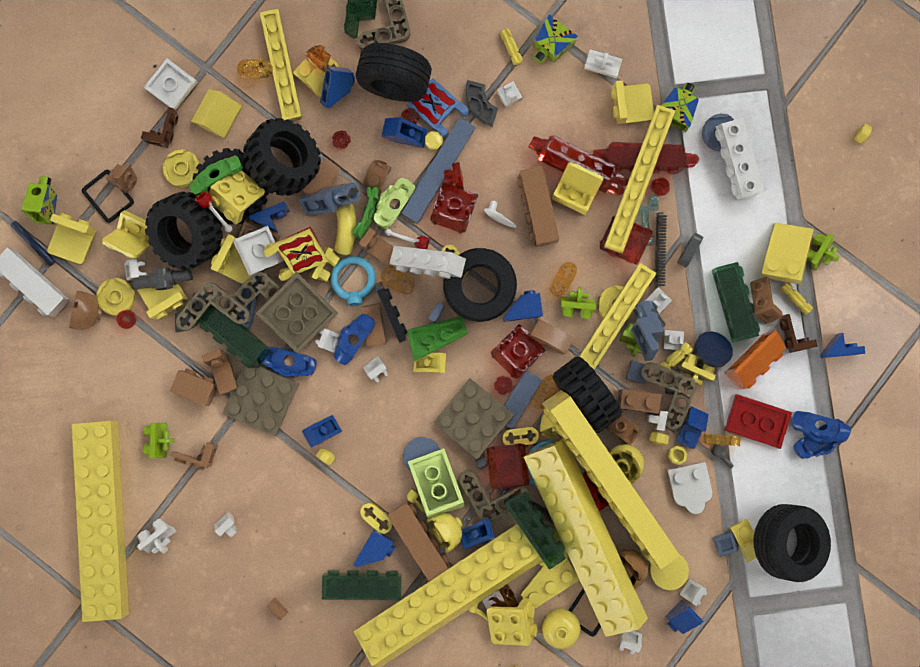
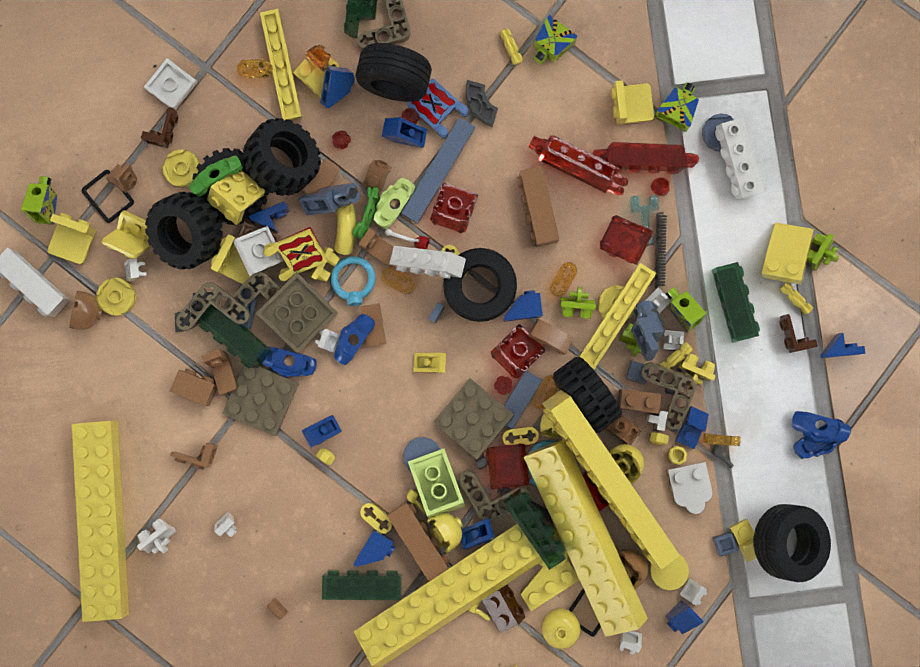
dark blue bar [10,221,56,266] -> none
clear red plate [116,310,137,329] -> none
dark grey pin [133,268,193,290] -> none
light yellow bracket [138,282,189,321] -> none
lime hips [143,423,174,458] -> none
light yellow slope [191,89,242,139] -> none
hinge [195,191,232,232] -> none
white tile [363,356,388,382] -> none
black wing [375,281,408,343] -> none
bright green wing [407,317,467,362] -> none
light yellow tile [425,131,443,151] -> none
clear red tile [444,162,464,190] -> none
white bar [484,201,517,228] -> none
light yellow bracket [487,598,537,646] -> none
white tile [497,81,522,108] -> none
light yellow bracket [551,162,603,215] -> none
white hips [584,49,622,78] -> none
light yellow tile [604,105,675,254] -> none
dark grey beam [677,232,704,268] -> none
dark blue tile [694,331,733,368] -> none
red tile [724,394,792,449] -> none
orange slope [725,330,786,389] -> none
medium nougat bracket [750,276,783,324] -> none
light yellow tile [854,123,872,144] -> none
none -> lime torso [666,287,707,333]

